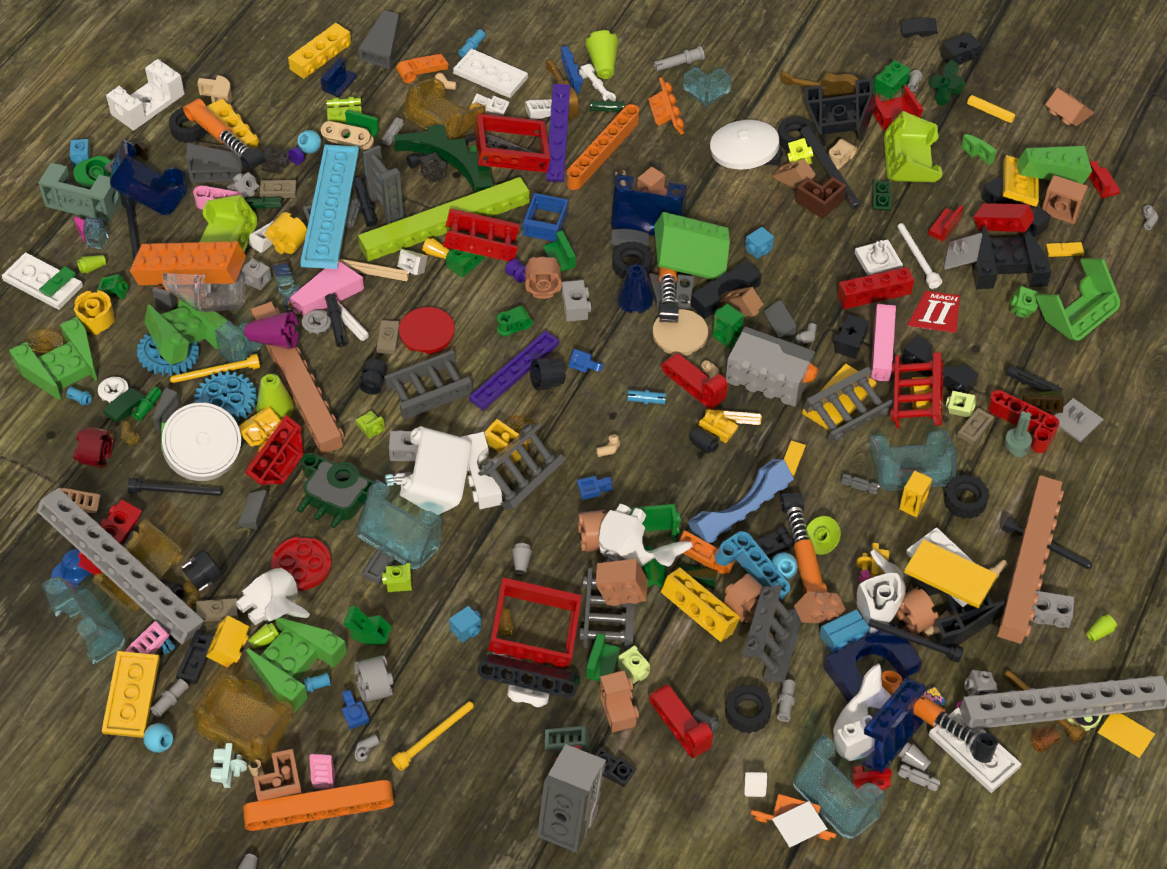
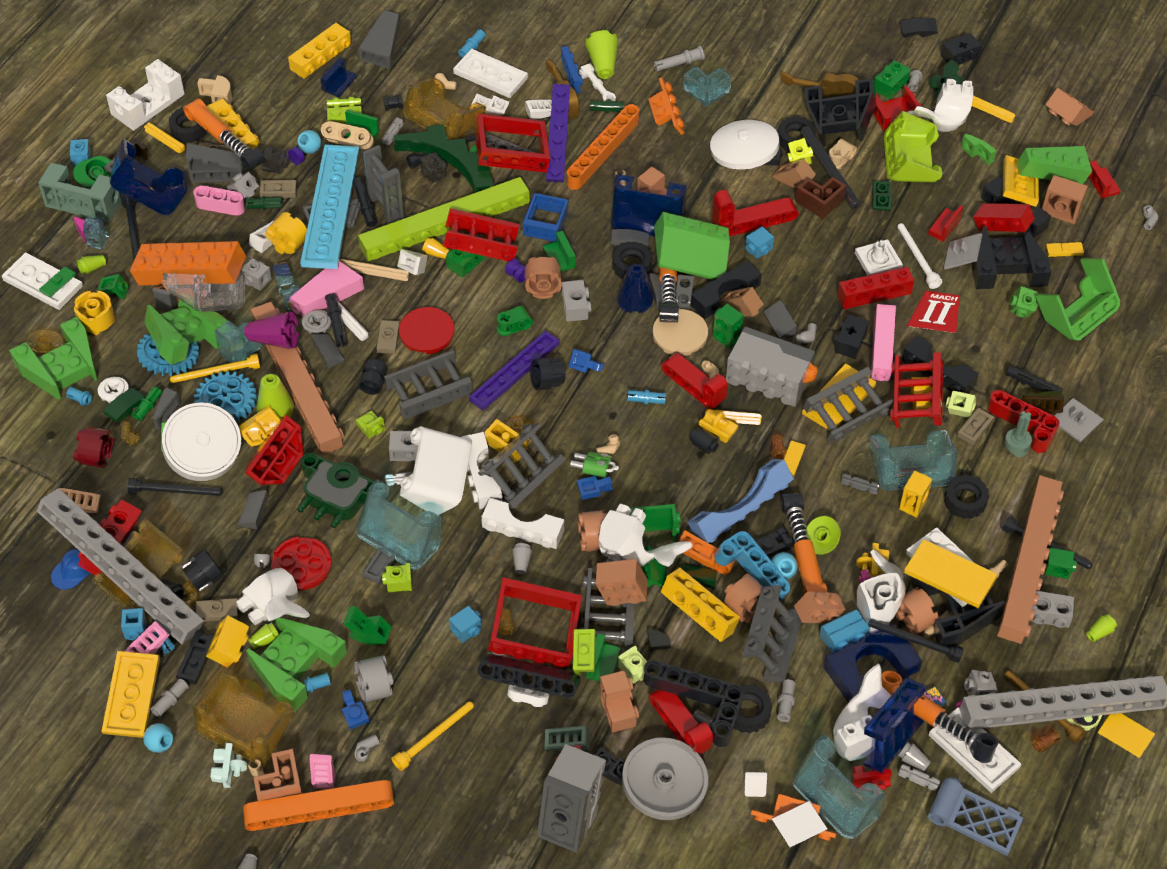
clear light blue windscreen [41,577,125,665] -> none
lime windscreen [191,195,257,252] -> none
orange plate [396,54,449,83] -> none
none -> dark azure brick [121,608,147,641]
none -> yellow axle [144,123,185,153]
none -> light grey hinge [254,554,270,568]
none -> dark grey slope [311,334,345,368]
none -> black bush [383,94,403,111]
none -> white arch [482,498,564,549]
none -> bright green piece [570,451,619,478]
none -> lime panel [573,629,596,676]
none -> light grey dish [622,738,708,820]
none -> black beam [643,660,744,747]
none -> pearl dark grey tile [647,629,671,651]
none -> red beam [712,190,799,237]
none -> clear orange pin [771,434,787,459]
none -> white hips [907,79,973,132]
none -> sand blue piece [927,777,1023,856]
none -> green brick [1045,548,1077,579]

